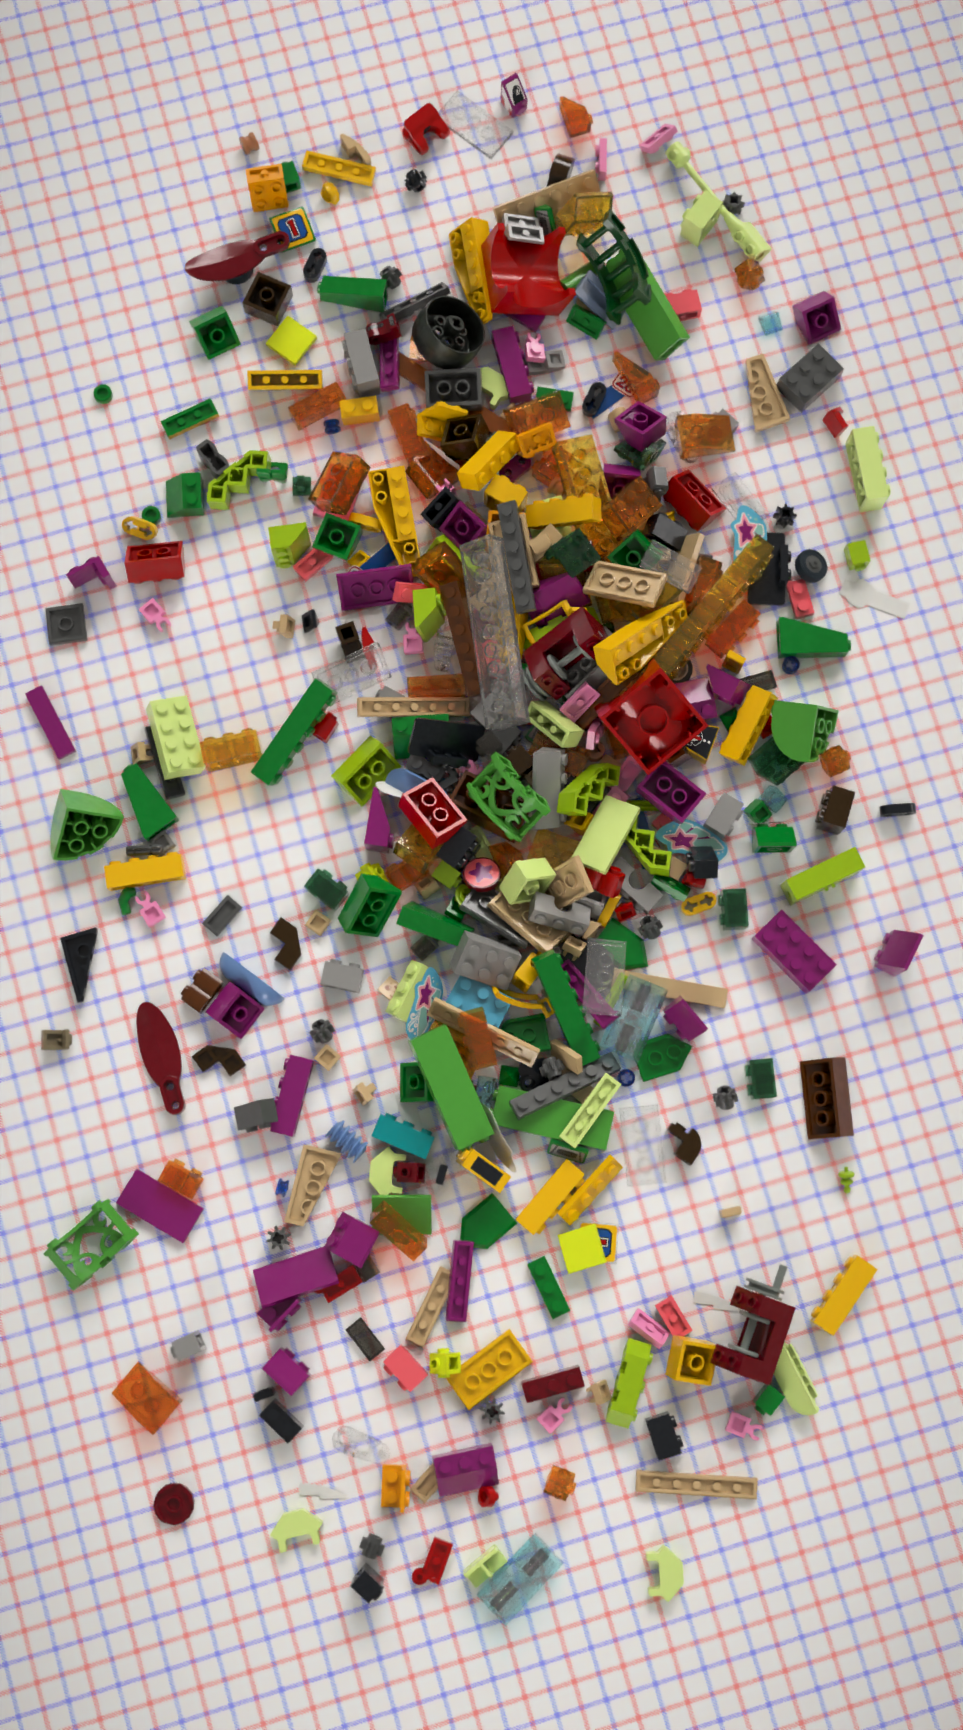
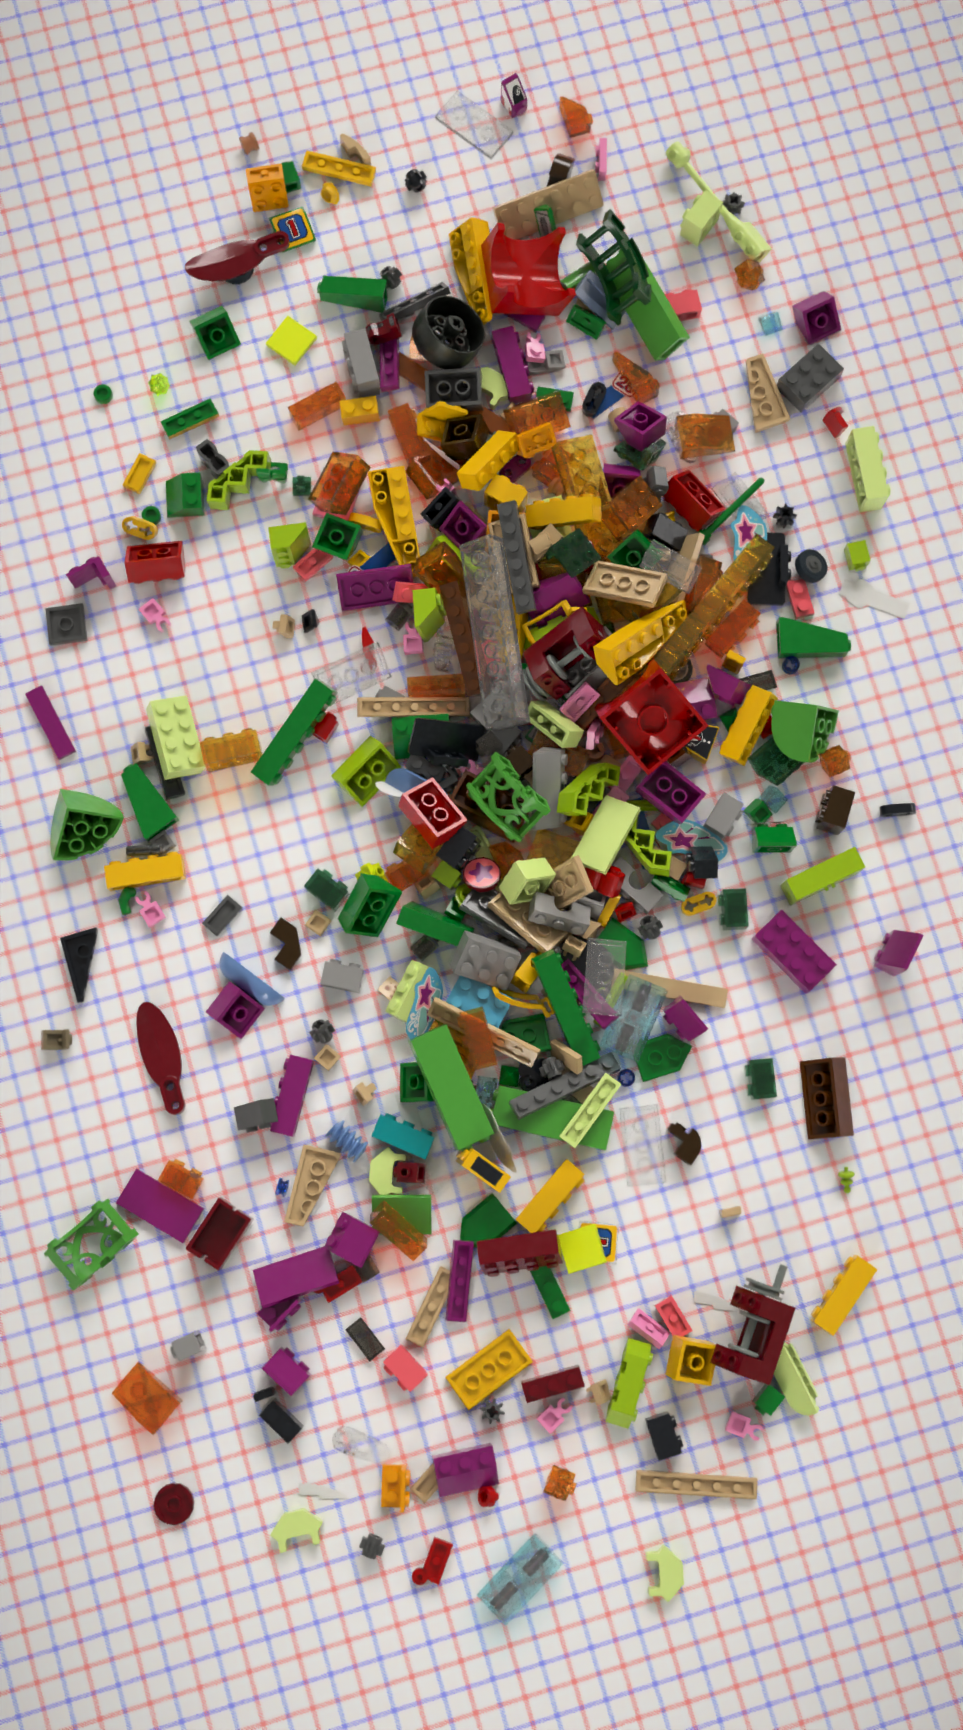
reddish brown brick [181,968,224,1014] -> none
dark brown tile [192,1045,246,1077] -> none
dark brown brick [242,272,293,327] -> none
yellow brick [247,370,323,391] -> none
dark grey gear [266,1226,291,1250] -> none
black beam [303,248,327,283] -> none
clear blue bush [323,419,341,434] -> none
dark brown brick [335,621,366,664] -> none
black brick [350,1563,384,1603] -> none
magenta slope [364,787,395,854] -> none
red piece [402,103,450,155] -> none
neon yellow brick [429,1348,461,1378] -> none
black tile [436,1164,448,1185] -> none
yellowish green panel [463,1544,508,1588] -> none
light grey slope [502,213,544,244] -> none
slope [547,1138,589,1164] -> none
clear yellow slope [554,192,613,236] -> none
yellow plate [557,1154,623,1226] -> none
bright pink plate [639,124,678,154] -> none
dark grey gear [713,1085,738,1110] -> none
none -> yellow tile [122,453,157,494]
none -> clear neon green piece [148,372,170,396]
none -> dark red piece [185,1197,254,1271]
none -> dark red brick [477,1229,563,1277]
none -> green piece [697,477,765,546]

